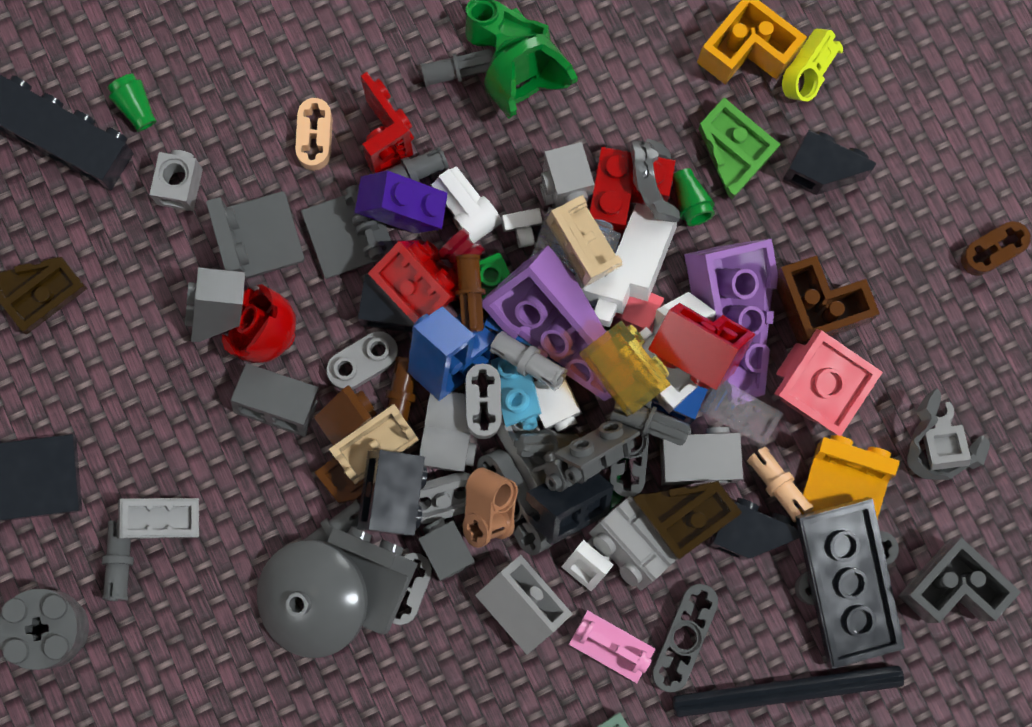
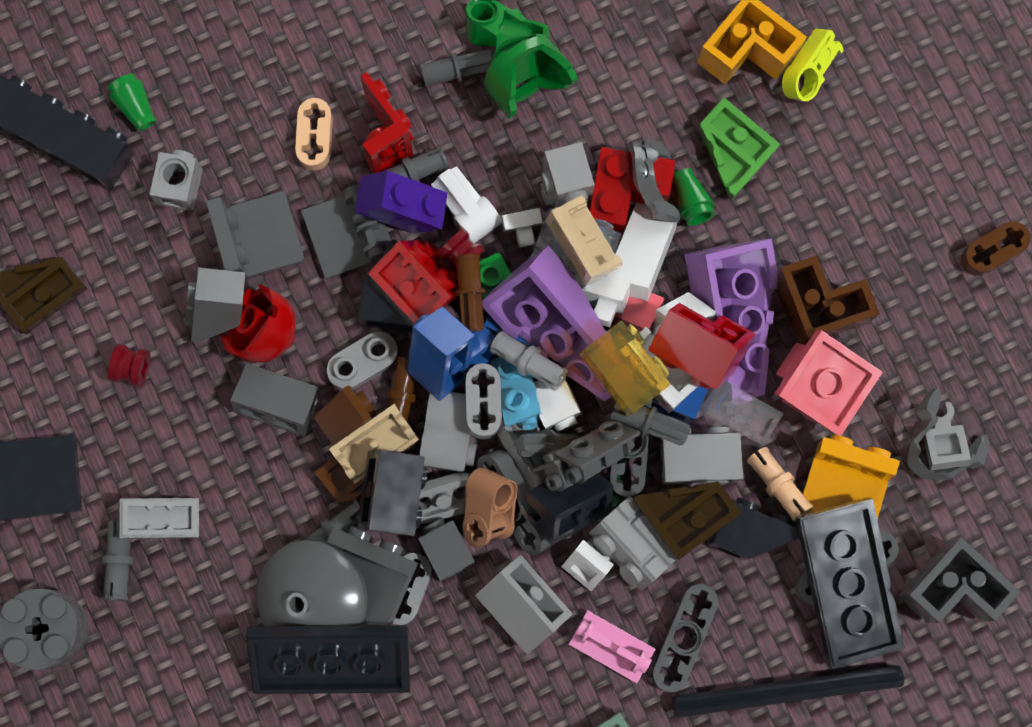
black slope [783,130,876,195] -> none
none -> dark red wheel [108,344,151,387]
none -> black tile [246,625,411,694]

